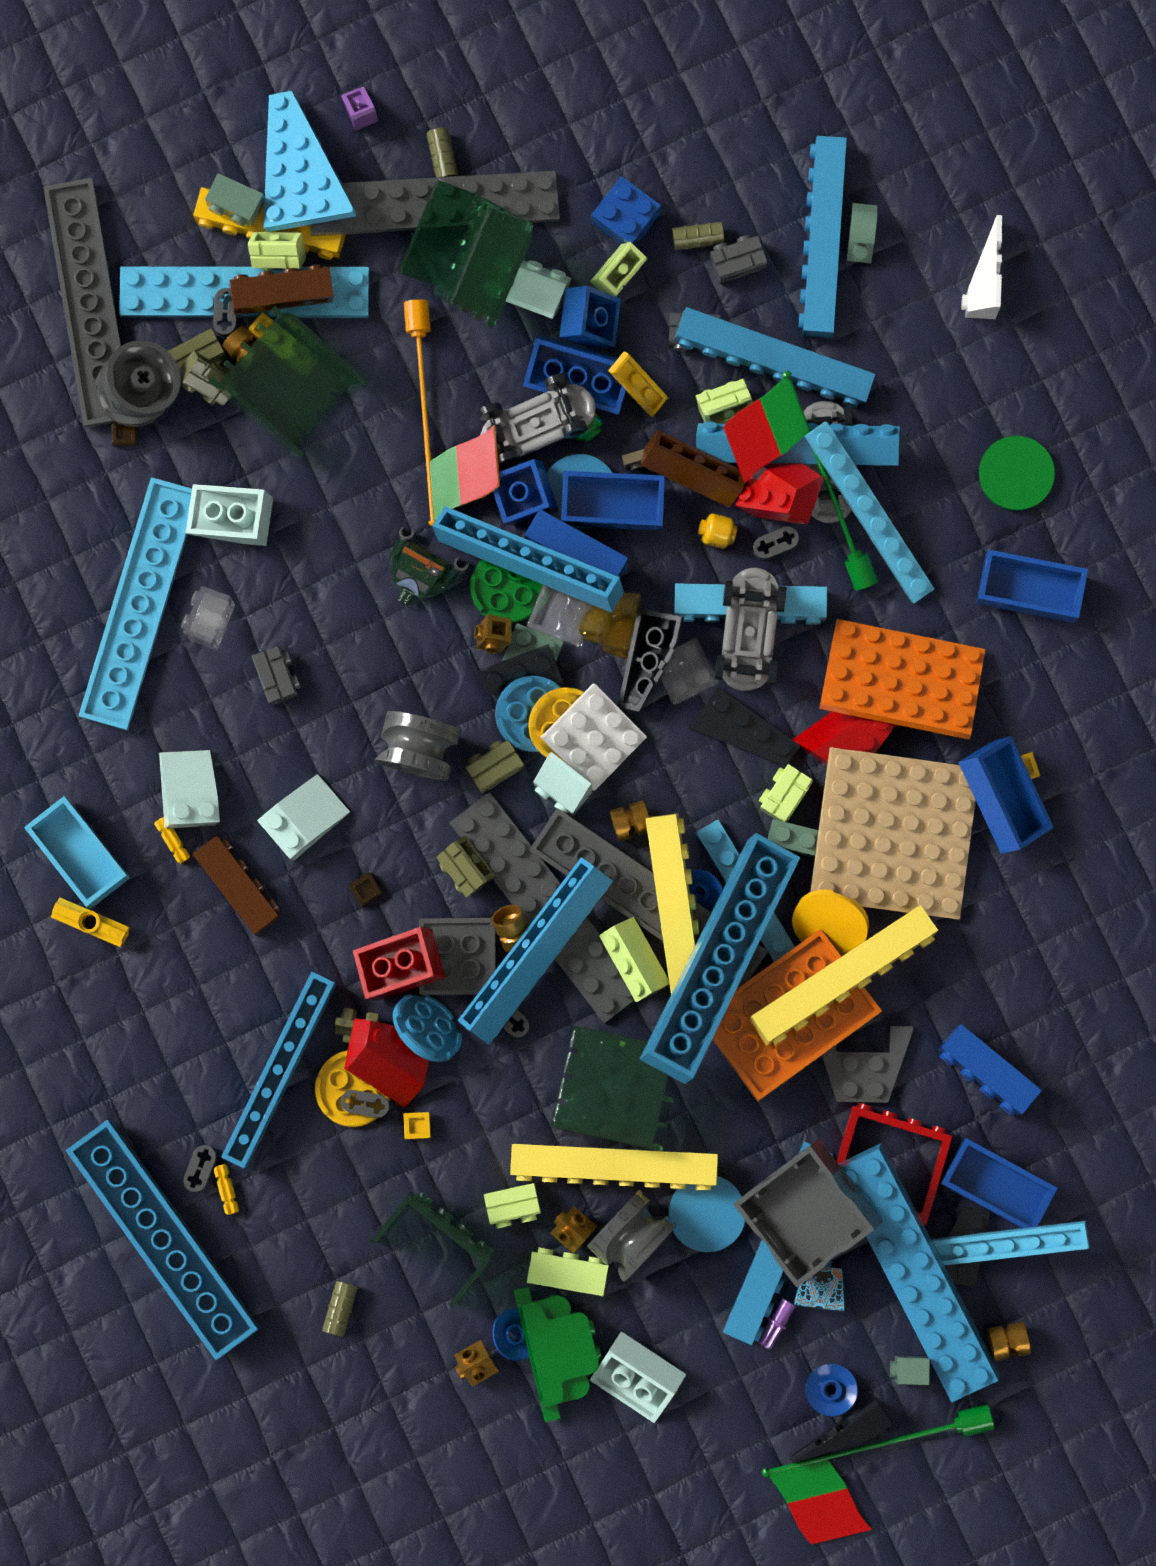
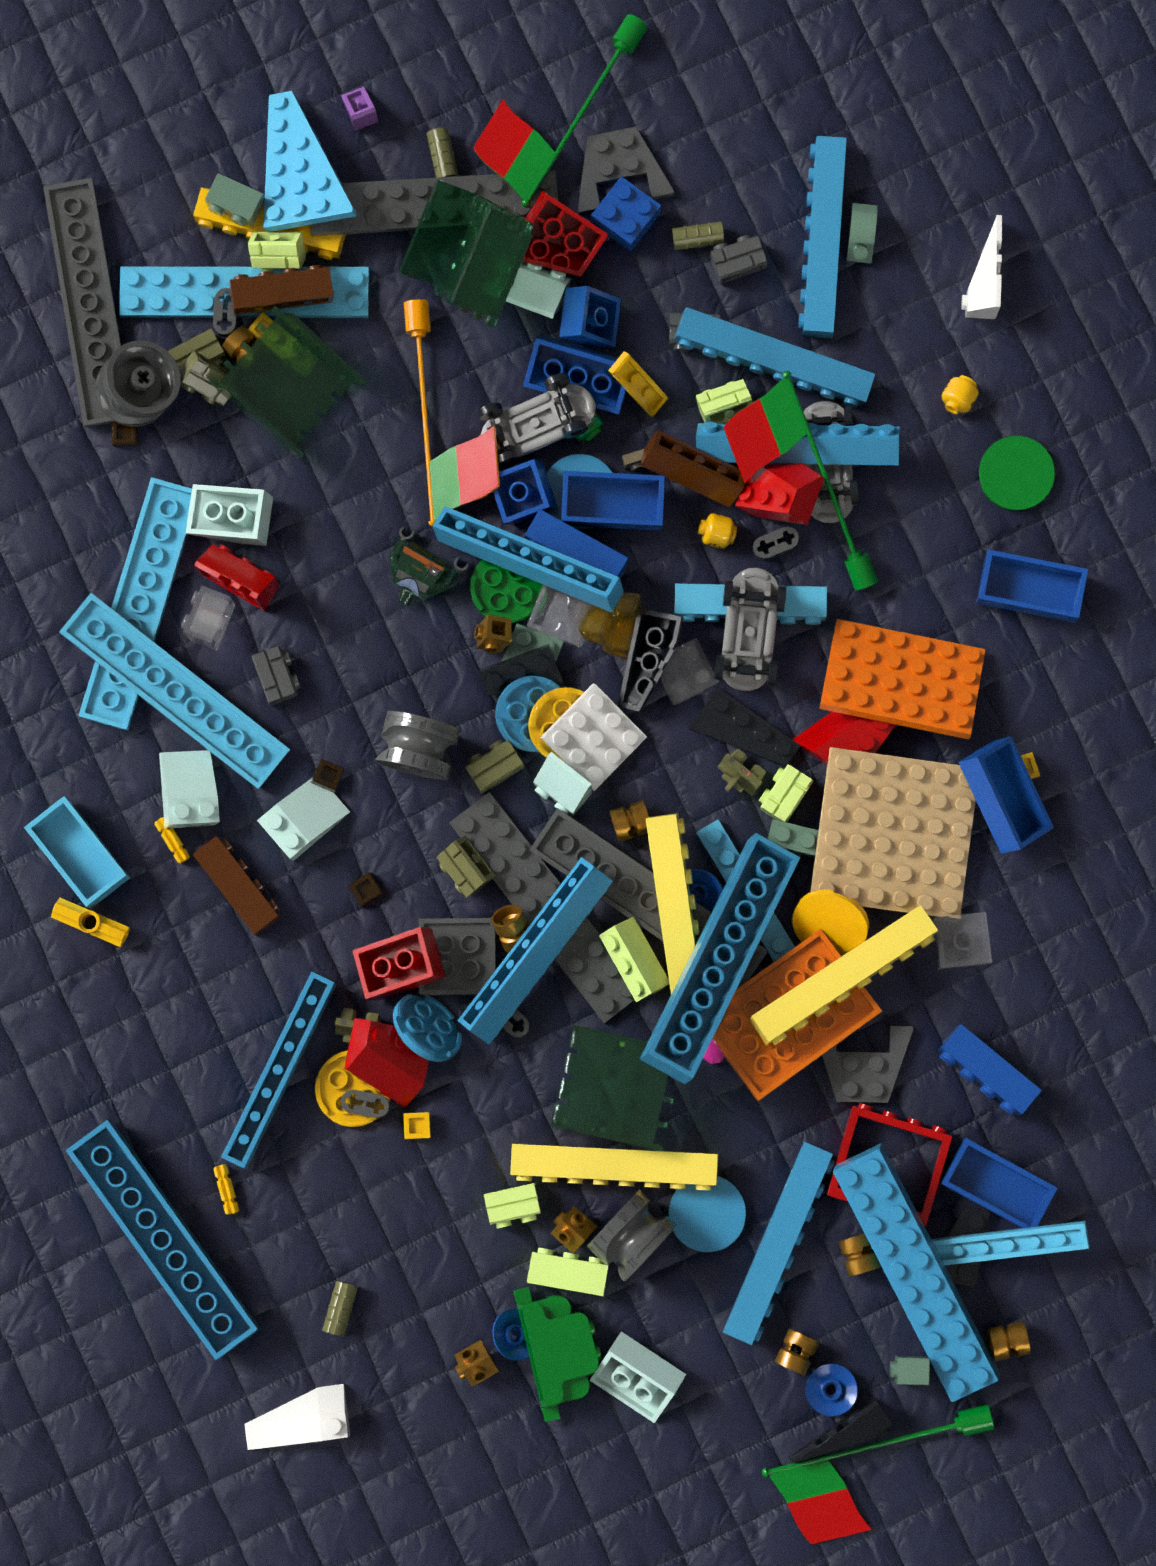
dark grey beam [183,1145,217,1192] -> none
clear green windscreen [371,1191,496,1308] -> none
yellowish green brick [591,242,647,296] -> none
dark grey tile [733,1139,883,1288] -> none
medium lavender axle [758,1298,796,1349] -> none
torso [794,1260,844,1311] -> none
medium azure plate [804,422,934,603] -> none
none -> medium azure plate [59,593,290,790]
none -> red wedge [194,544,279,611]
none -> white wedge [245,1384,350,1450]
none -> dark brown tile [311,758,344,793]
none -> flag [473,14,648,208]
none -> red wedge [505,191,609,277]
none -> dark grey wing [578,127,674,215]
none -> dark pink tile [703,1040,724,1064]
none -> olive hips [717,749,766,796]
none -> pearl gold wheel [774,1328,820,1376]
none -> pearl gold wheel [838,1234,880,1277]
none -> clear brick [933,912,992,970]
none -> yellow head [942,375,979,414]

